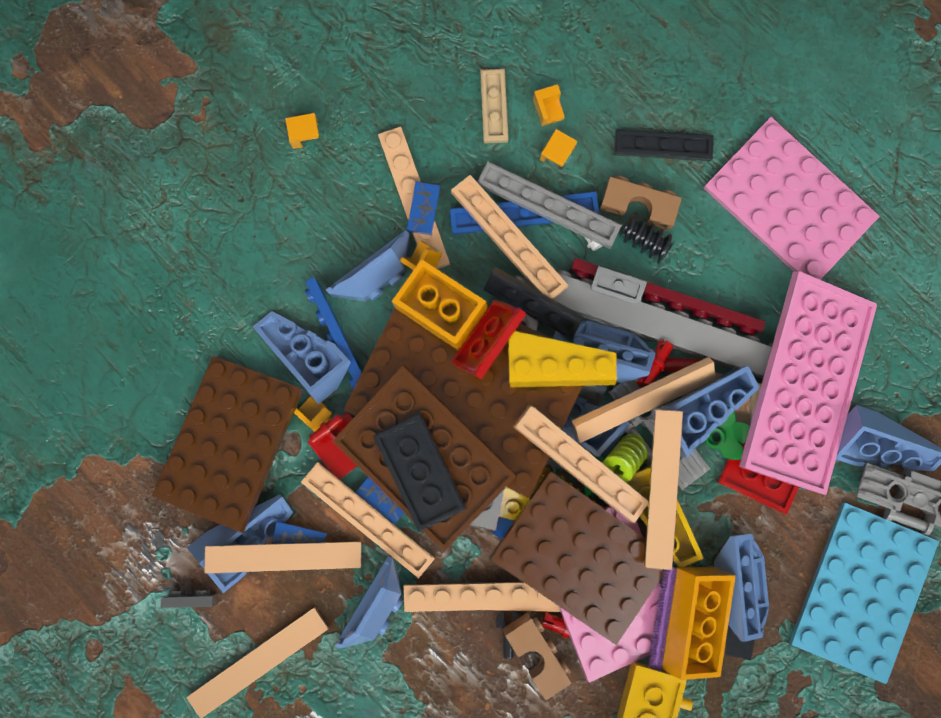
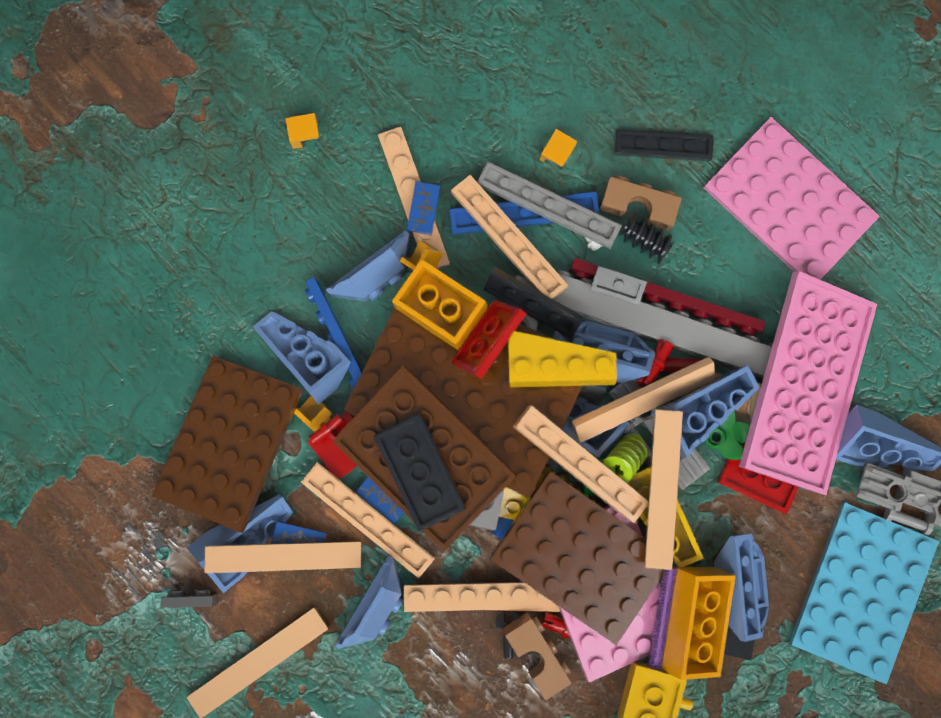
tan tile [480,69,508,143] -> none
light orange panel [533,84,565,126] -> none

